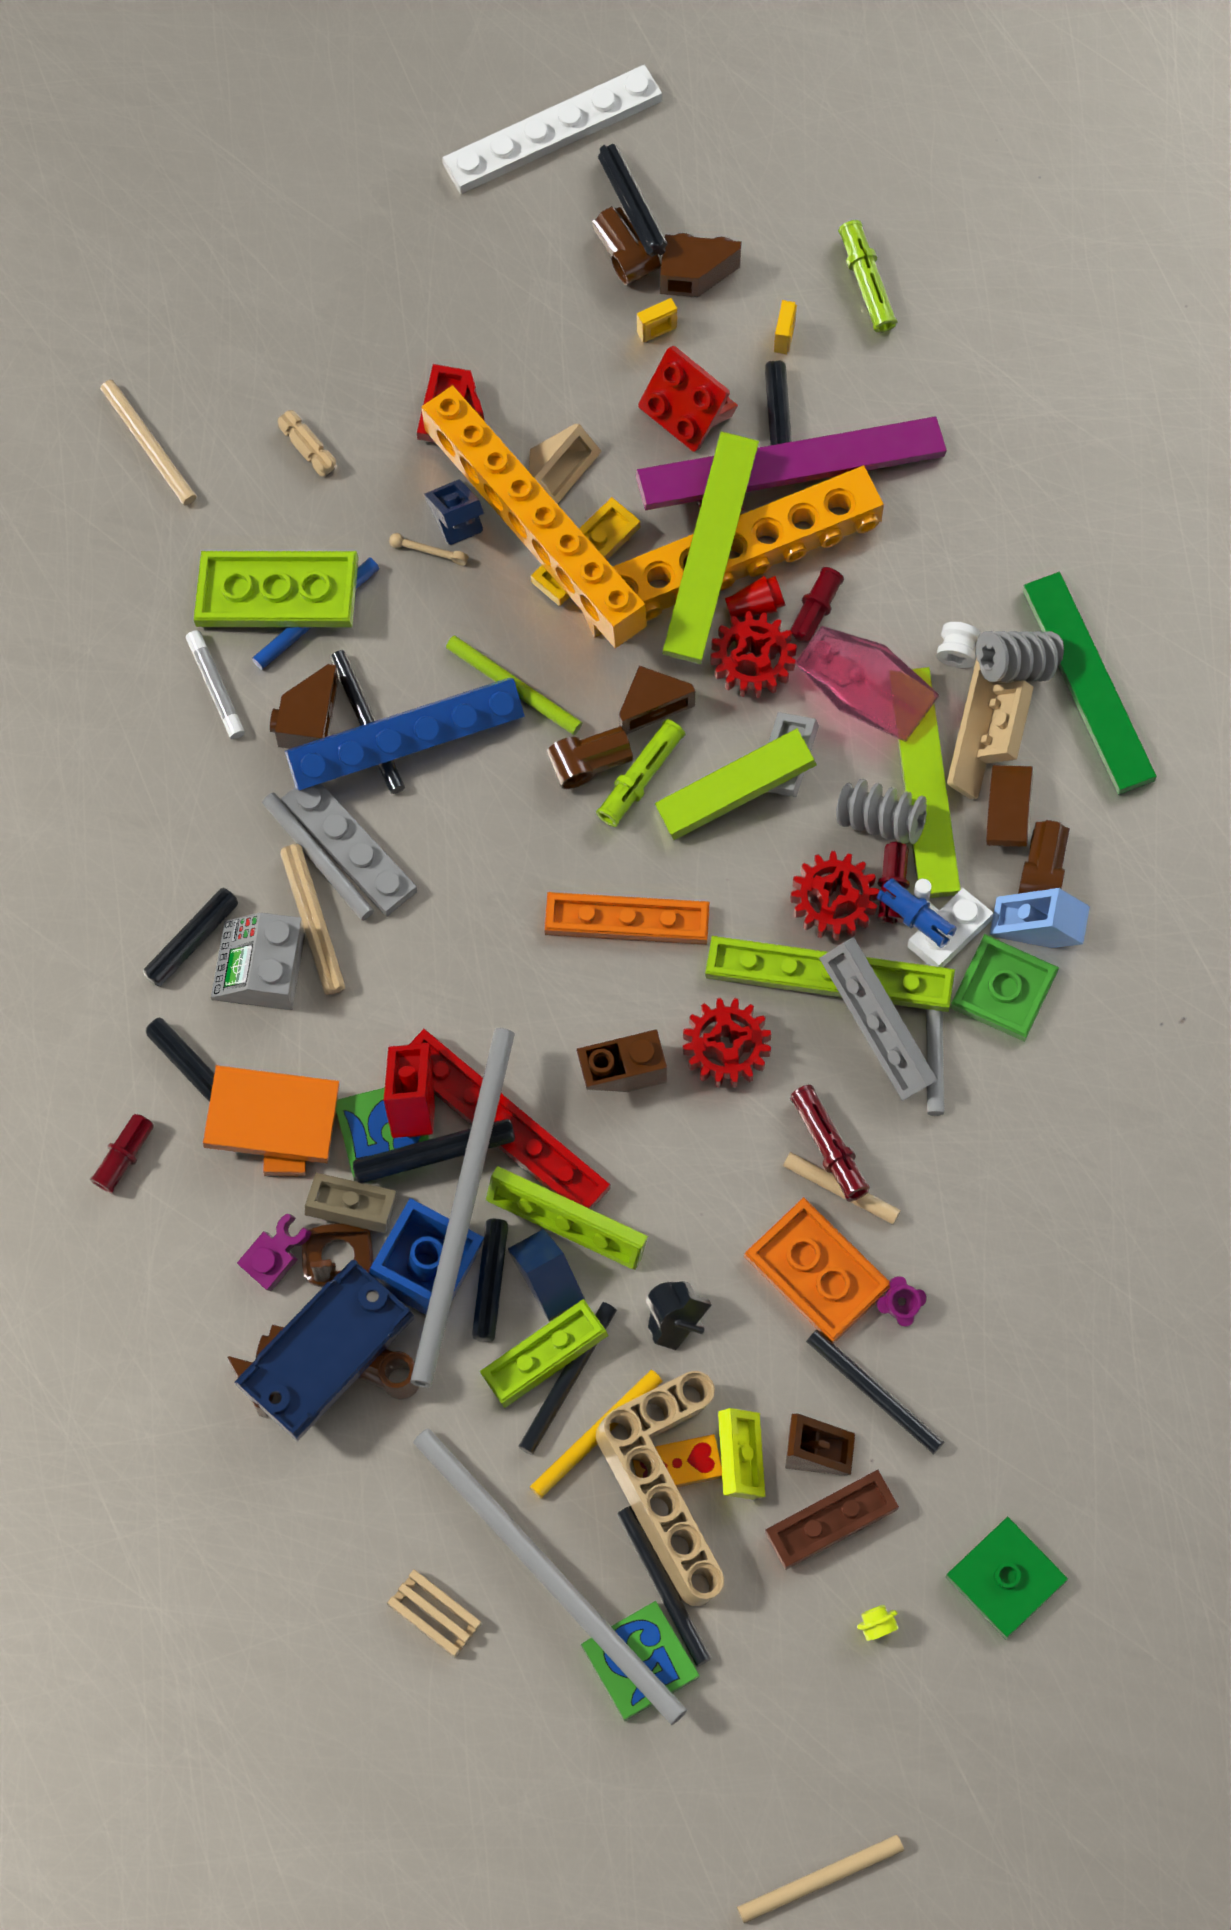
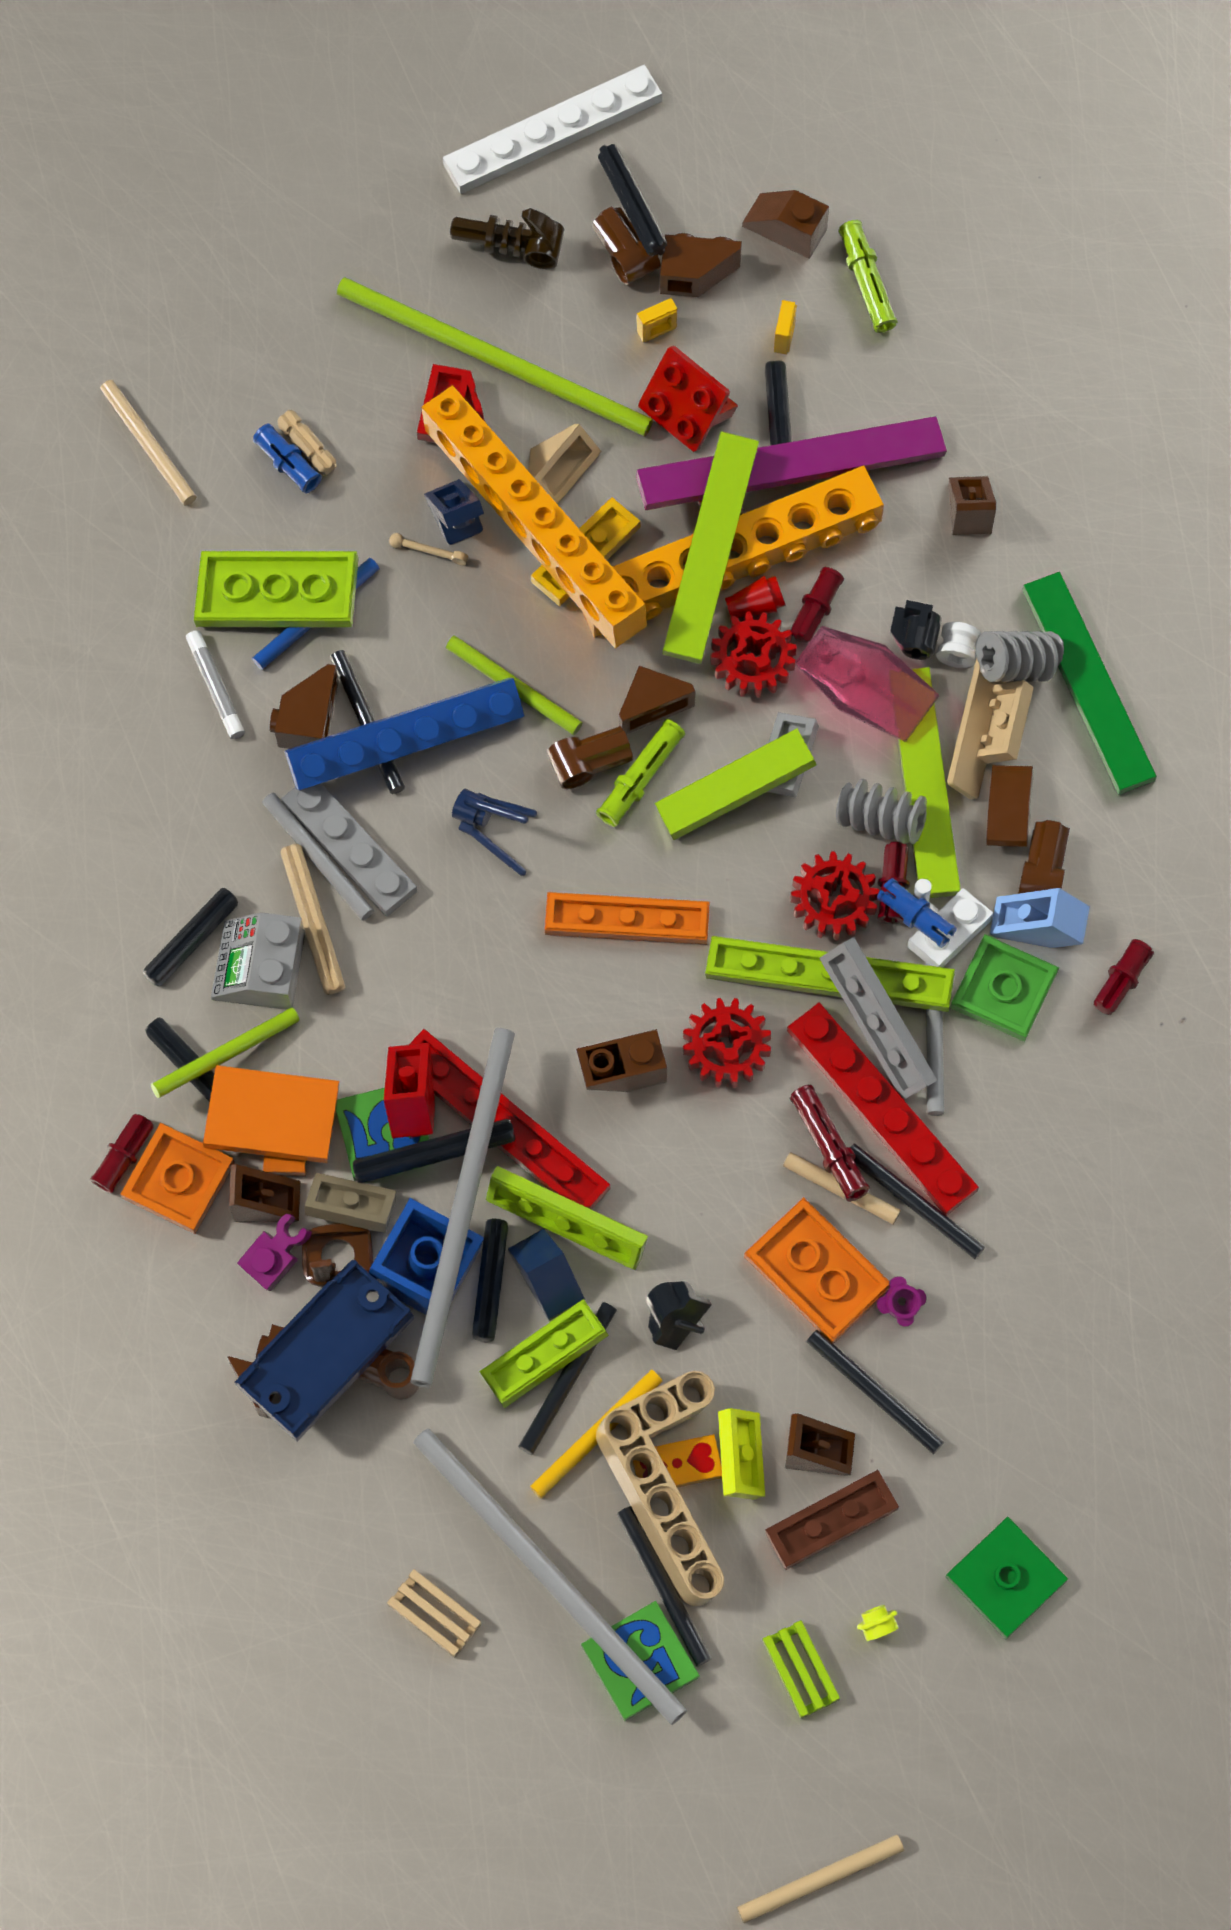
none -> orange plate [120,1123,235,1234]
none -> lime bar [151,1007,300,1098]
none -> reddish brown slope [229,1164,301,1223]
none -> blue pin [253,423,322,494]
none -> lime piece [337,277,653,437]
none -> dark brown piece [450,208,565,270]
none -> dark blue plant [452,788,537,876]
none -> reddish brown slope [742,190,829,259]
none -> lime tile [762,1620,840,1719]
none -> red plate [787,1002,979,1216]
none -> black bar [851,1143,985,1259]
none -> black piece [890,600,942,660]
none -> reddish brown slope [949,476,996,535]
none -> dark red axle [1094,939,1154,1015]

